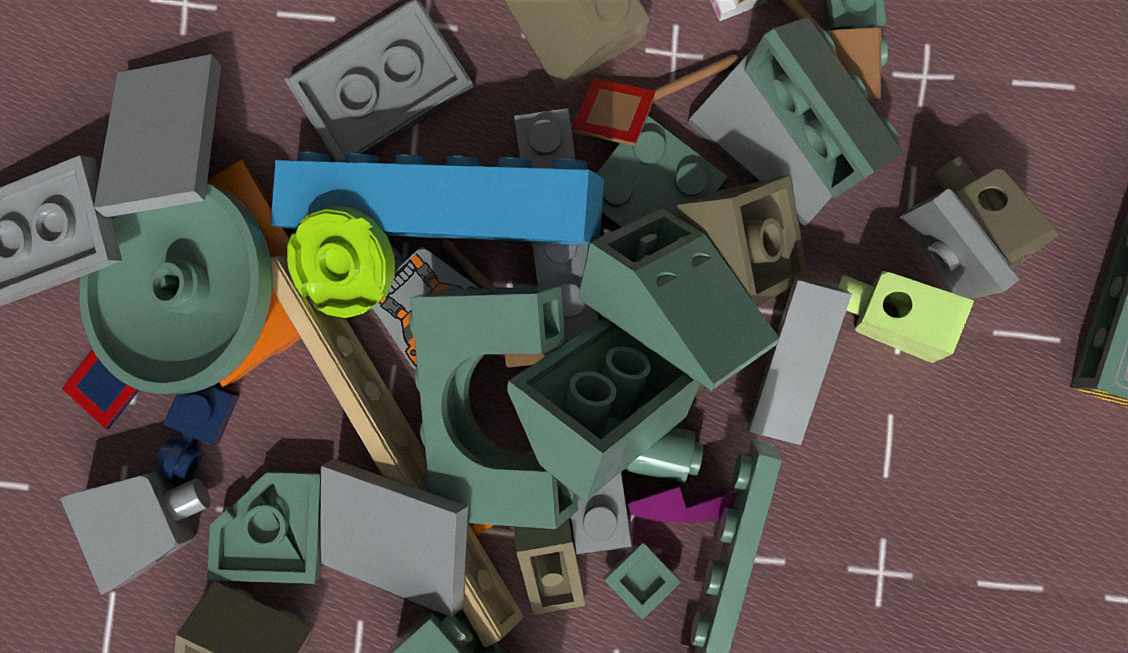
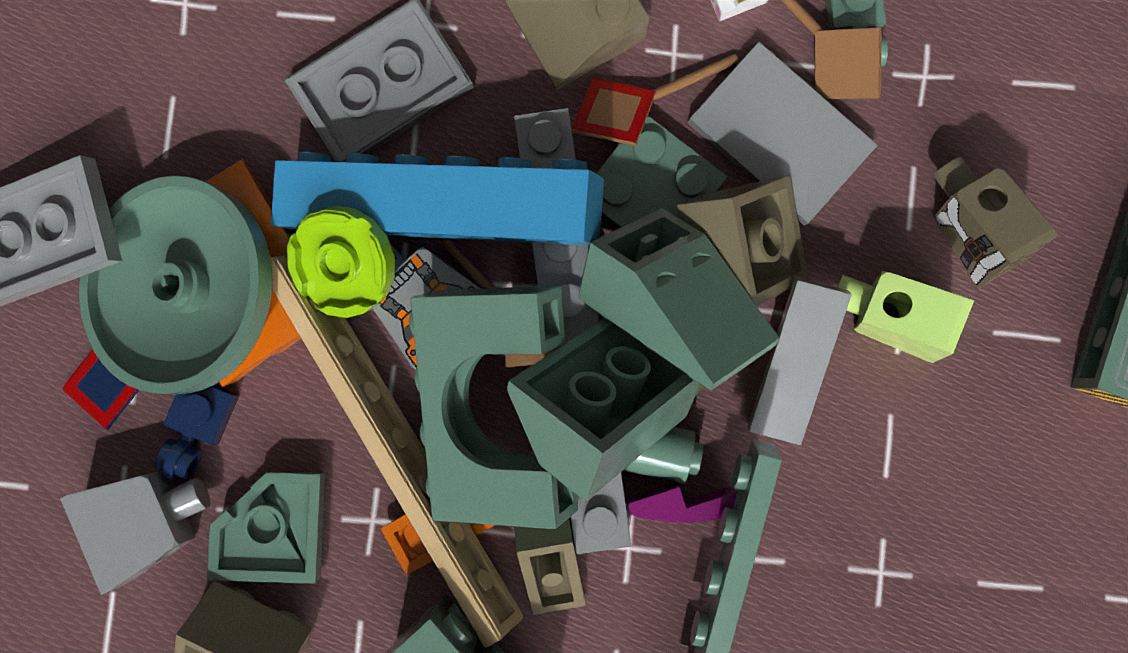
light grey tile [94,54,221,217] -> none
light grey tile [320,459,468,617] -> none
sand green plate [604,540,681,620] -> none
sand green slope [745,17,903,199] -> none
light grey plate [896,188,1019,299] -> none

